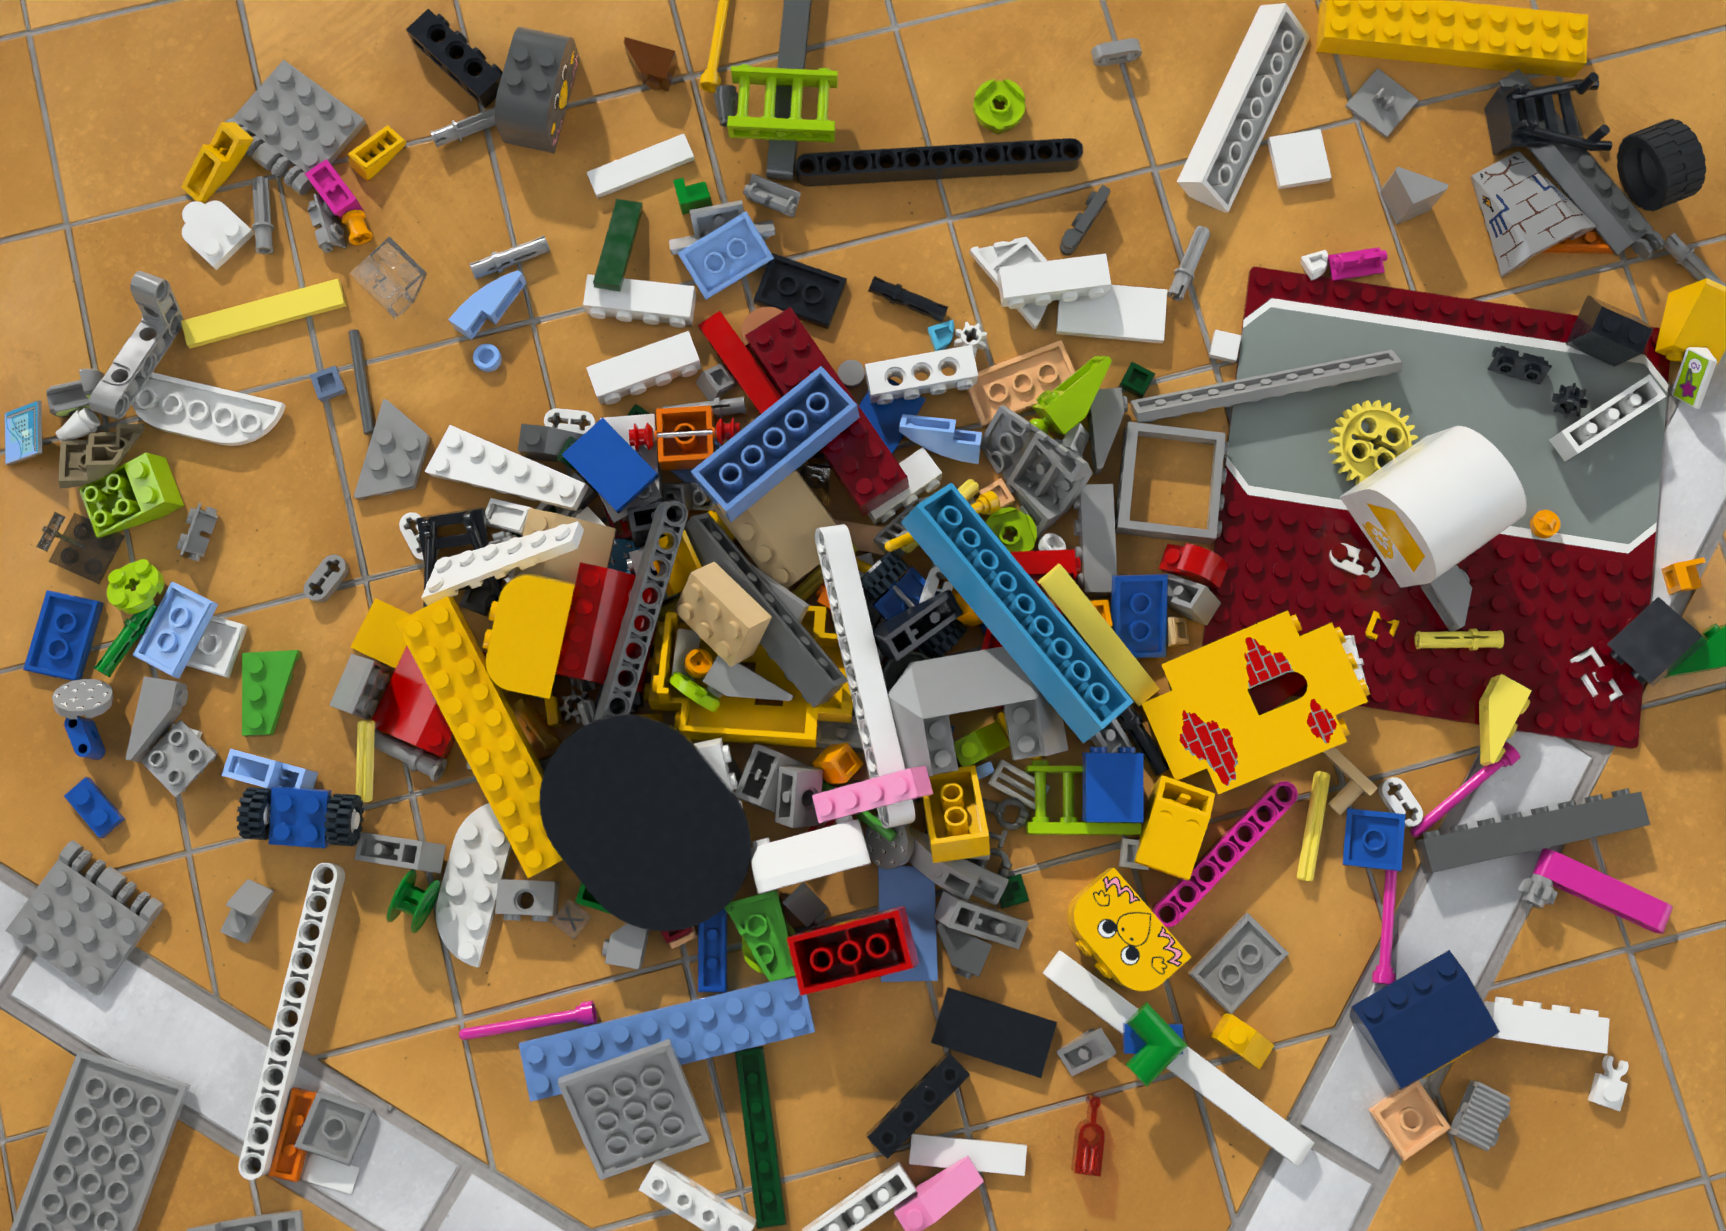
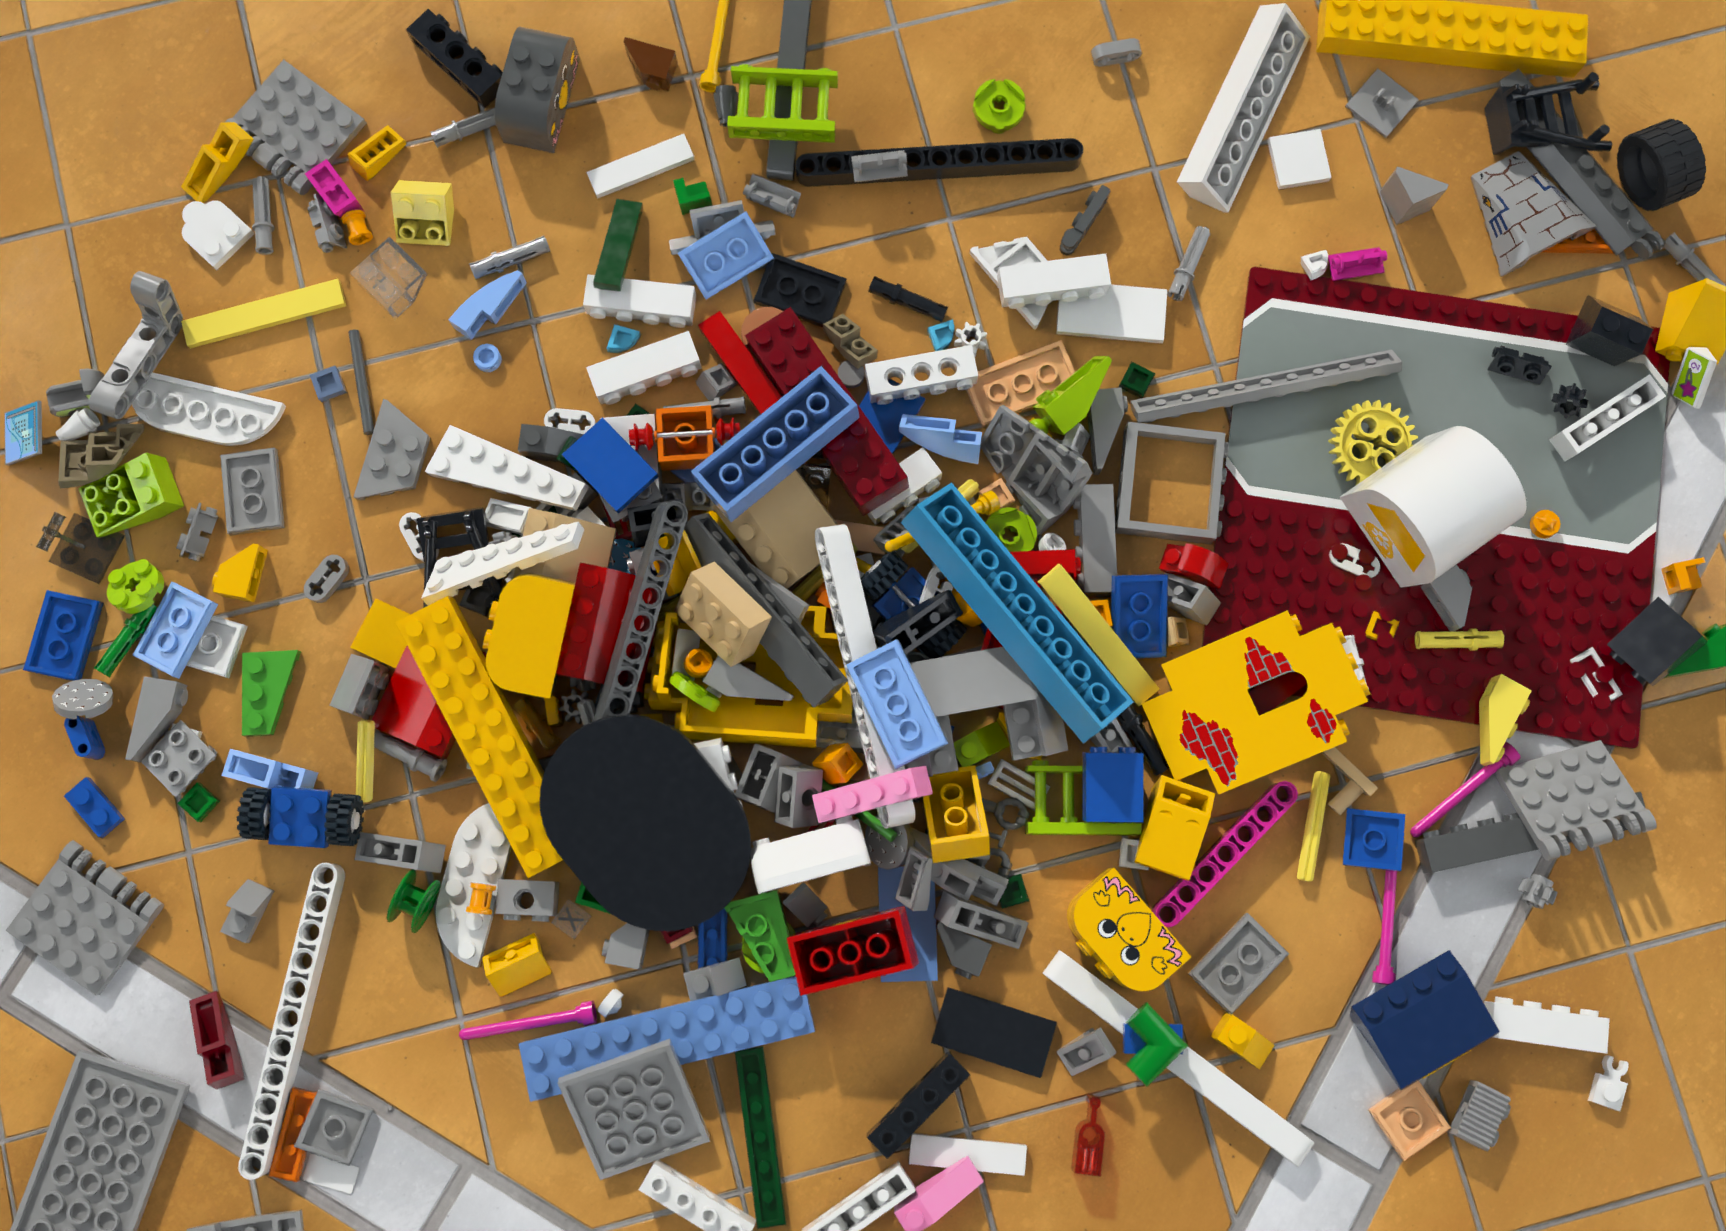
white tile [1208,330,1241,363] -> none
white beam [1378,777,1423,827] -> none
dark pink beam [1532,848,1673,934] -> none
none -> green tile [177,782,220,822]
none -> dark red slope [189,991,245,1089]
none -> yellow slope [212,543,268,603]
none -> light grey tile [220,447,285,536]
none -> light yellow slope [391,180,454,246]
none -> light orange bush [466,882,496,915]
none -> yellow panel [482,933,552,997]
none -> white tile [597,989,624,1018]
none -> medium azure tile [606,324,641,353]
none -> light grey slope [683,957,747,1001]
none -> dark tan slope [823,314,878,369]
none -> light blue tile [846,639,949,769]
none -> light grey hinge [851,150,908,182]
none -> light grey slope [895,846,932,911]
none -> light grey hinge [1495,740,1657,861]

